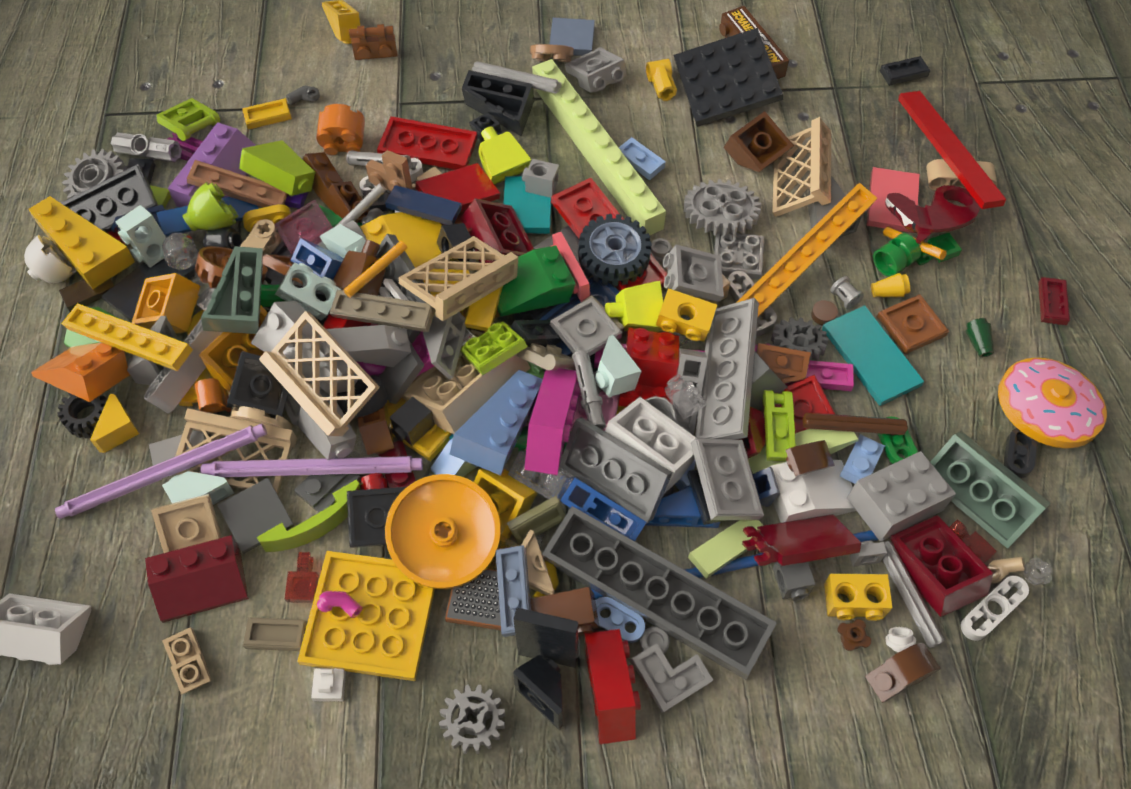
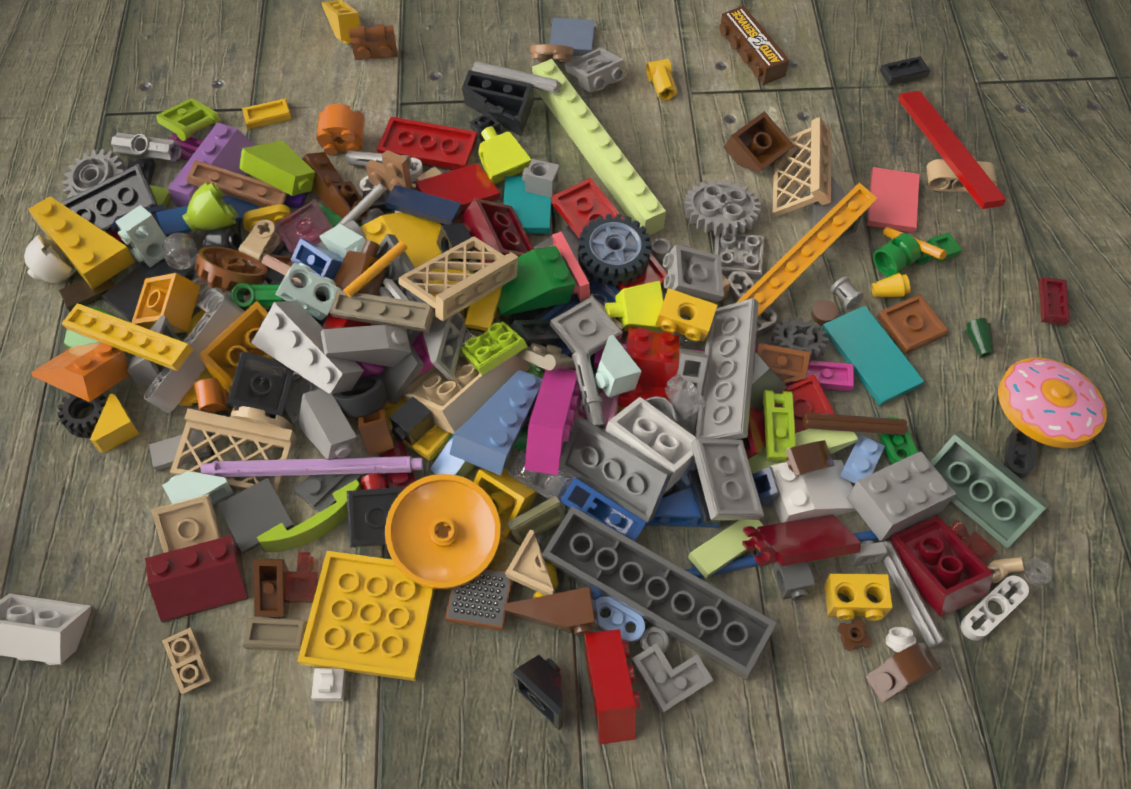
lavender piece [55,423,267,519] -> none
sand green wedge [201,246,263,334] -> none
tan fence [259,311,380,436] -> none
dark grey arm [286,86,320,105] -> none
dark pink arm [317,591,362,618] -> none
light grey gear [439,685,506,754] -> none
sand blue tile [496,545,531,637] -> none
black tile [513,608,579,668] -> none
light blue plate [619,137,666,180] -> none
black plate [673,28,783,127] -> none
dark red animal [885,185,980,244] -> none
none -> reddish brown slope [253,558,291,617]

